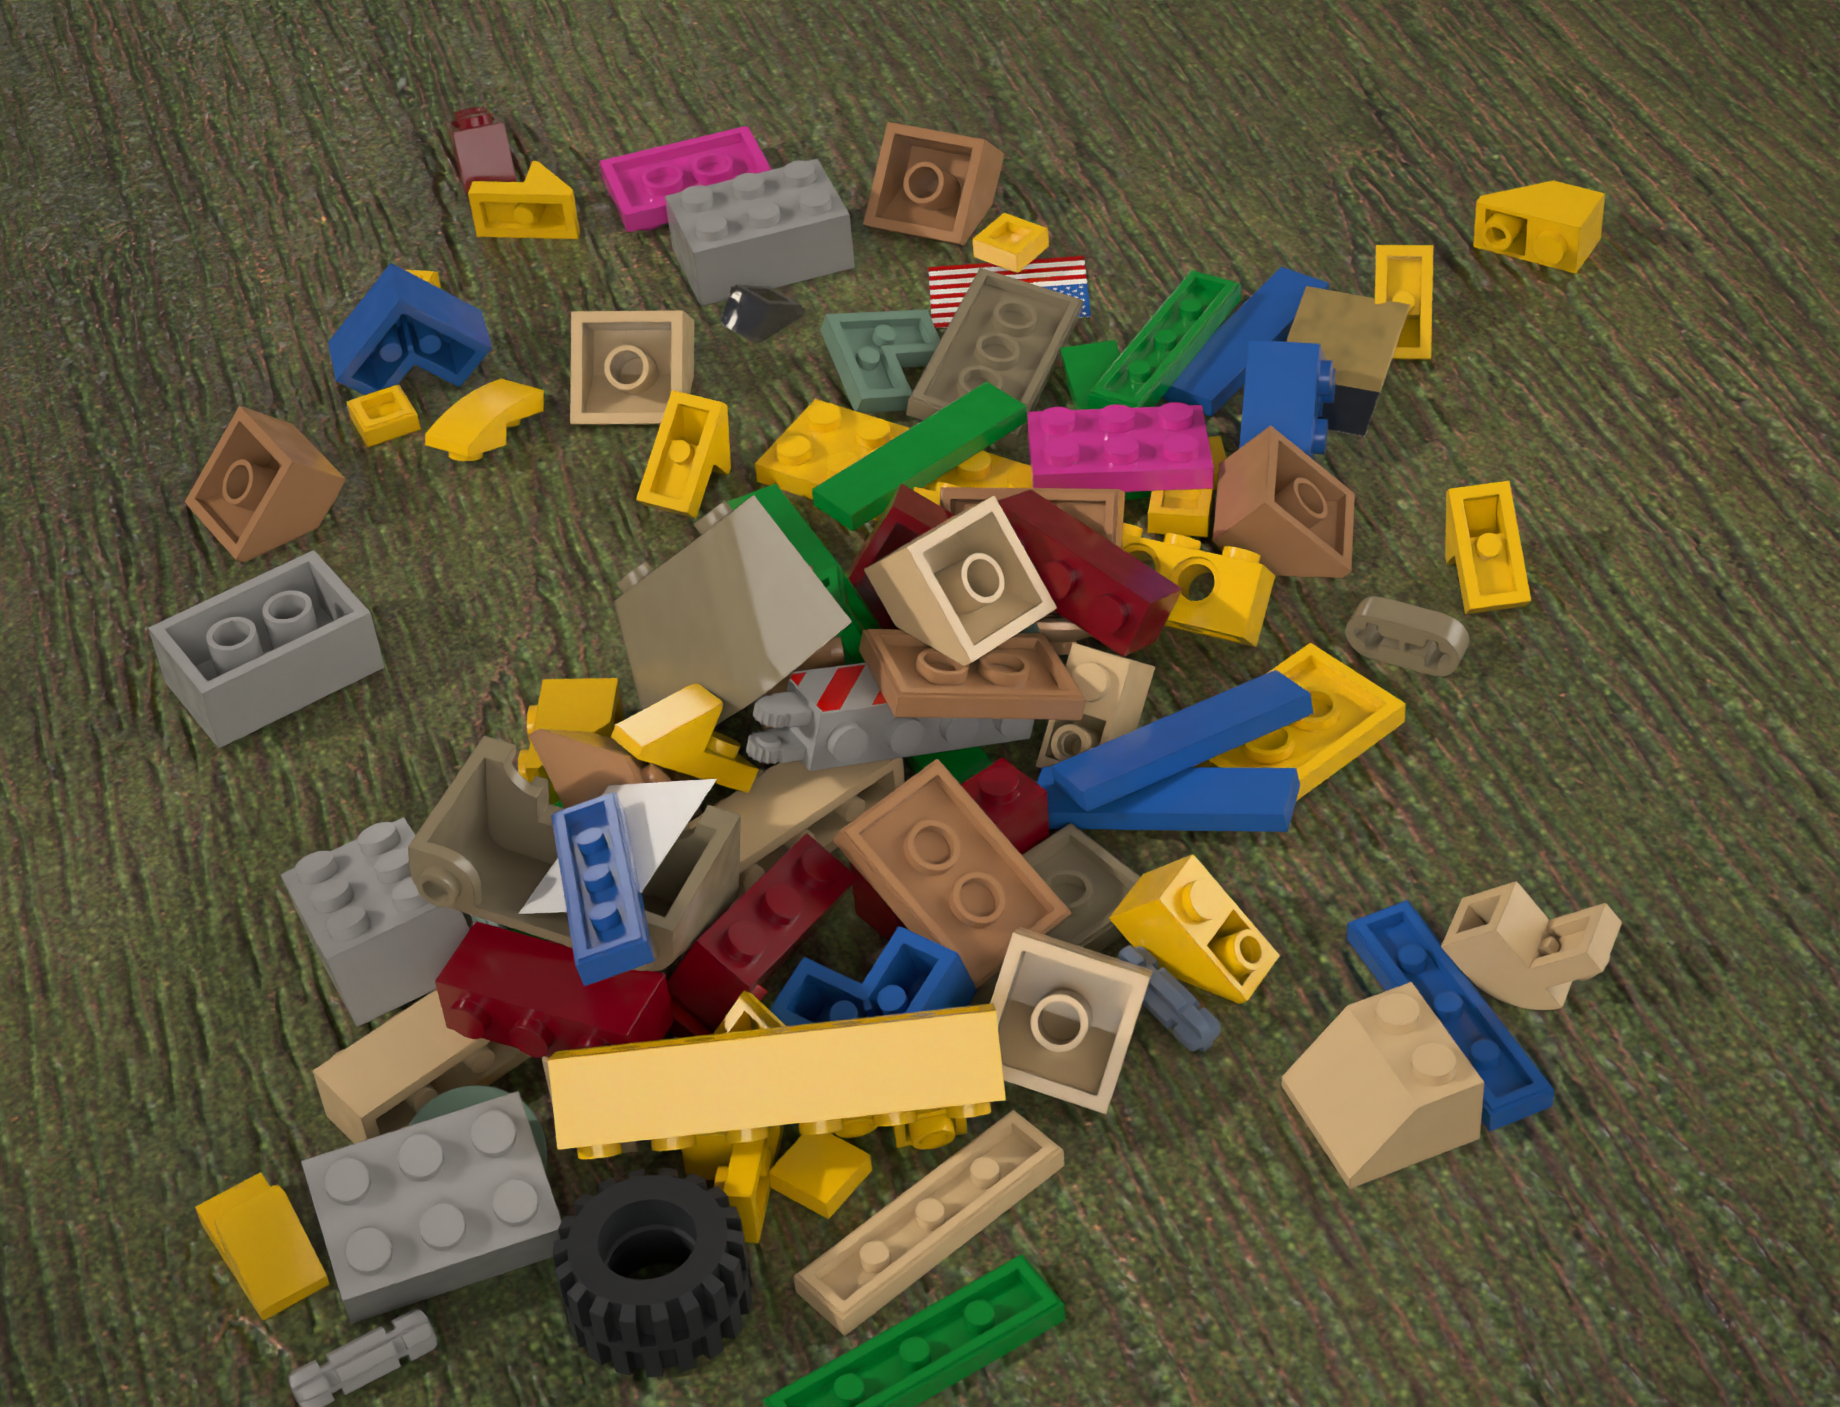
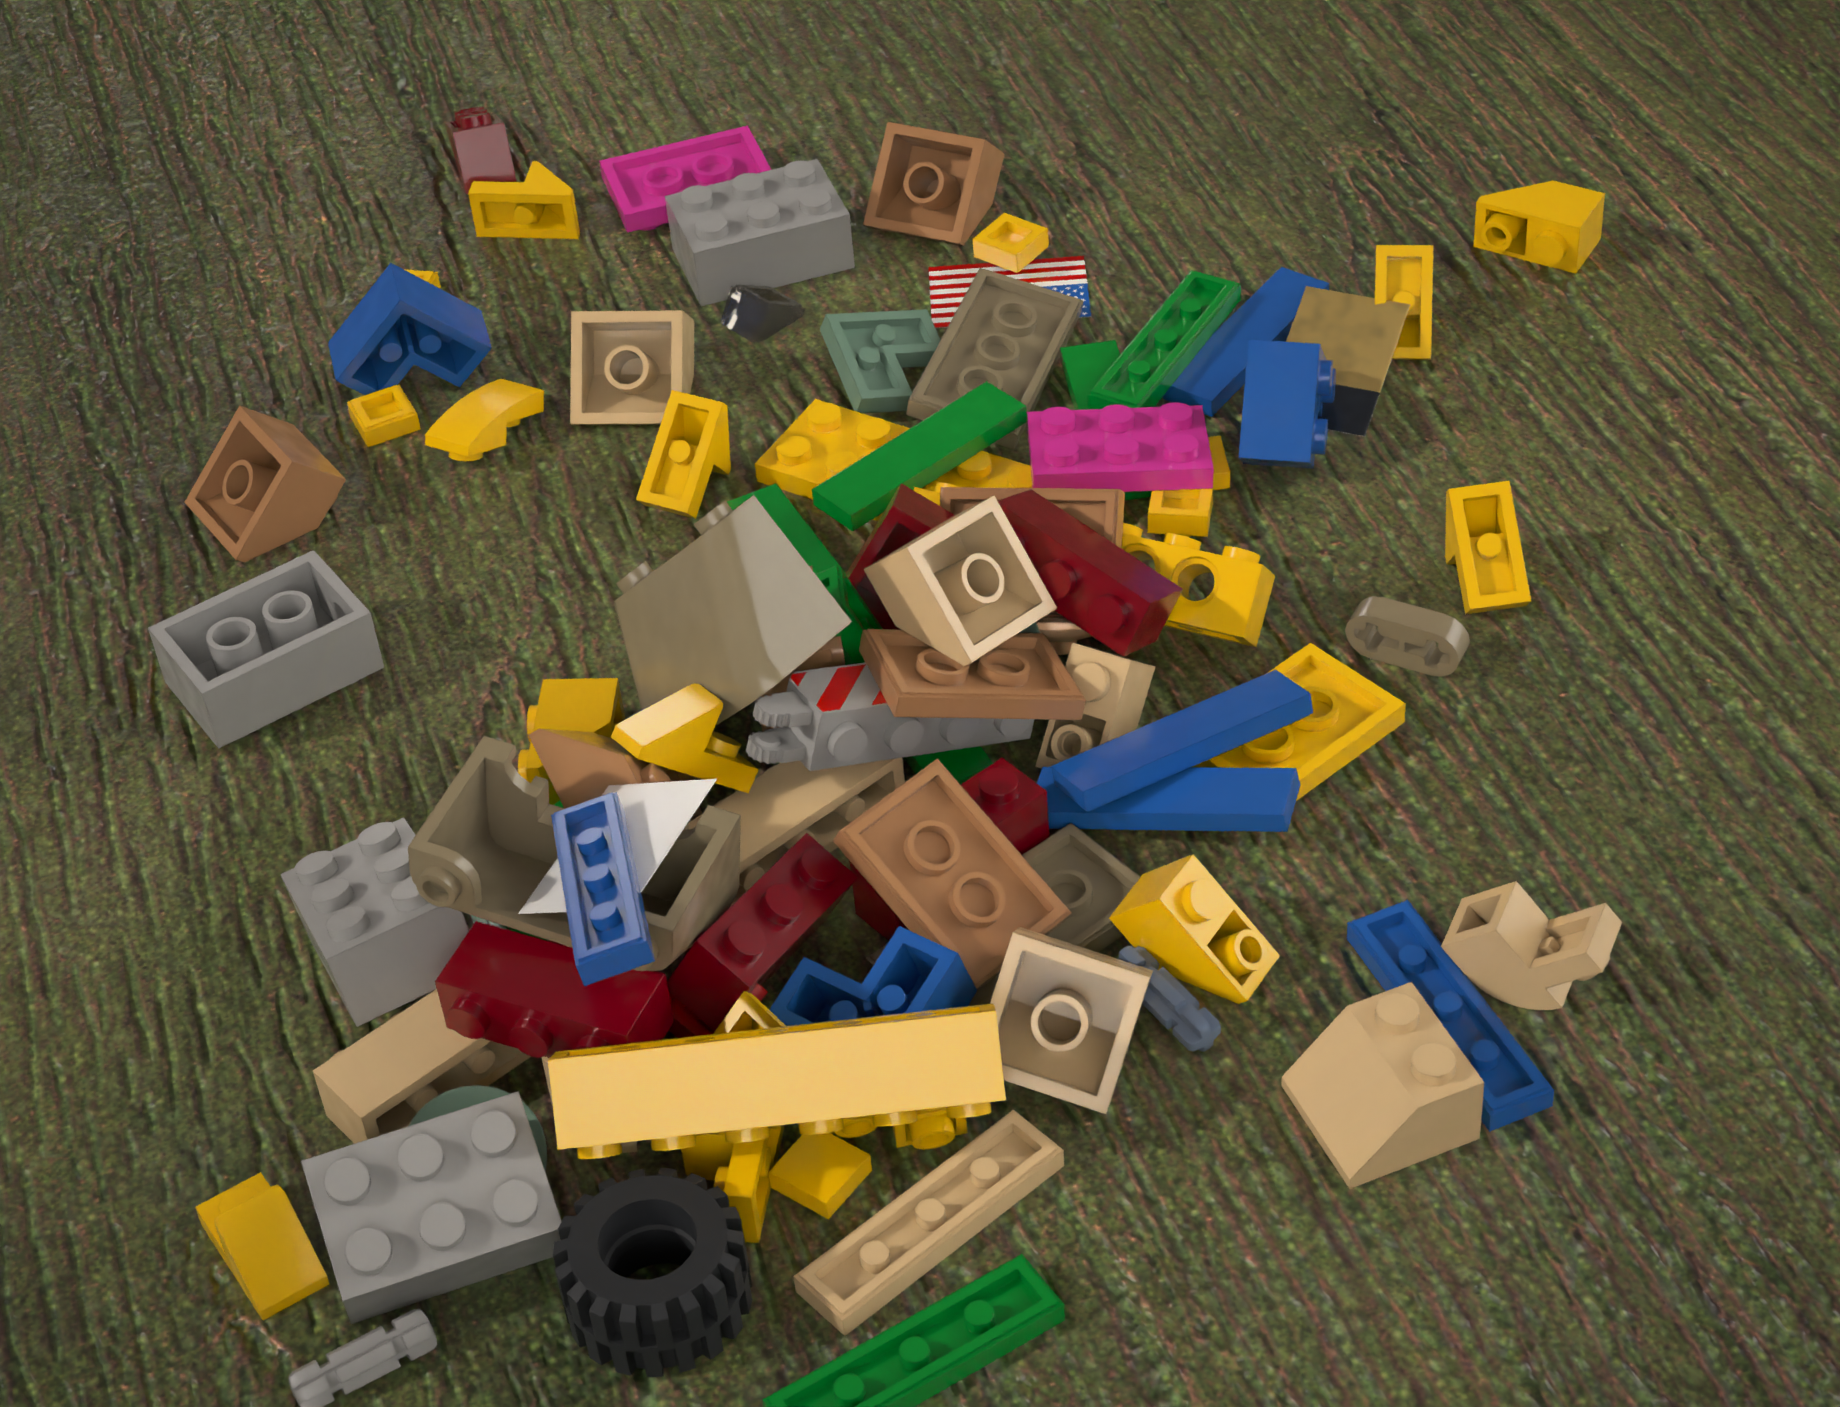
medium nougat slope [1212,425,1355,578] -> none

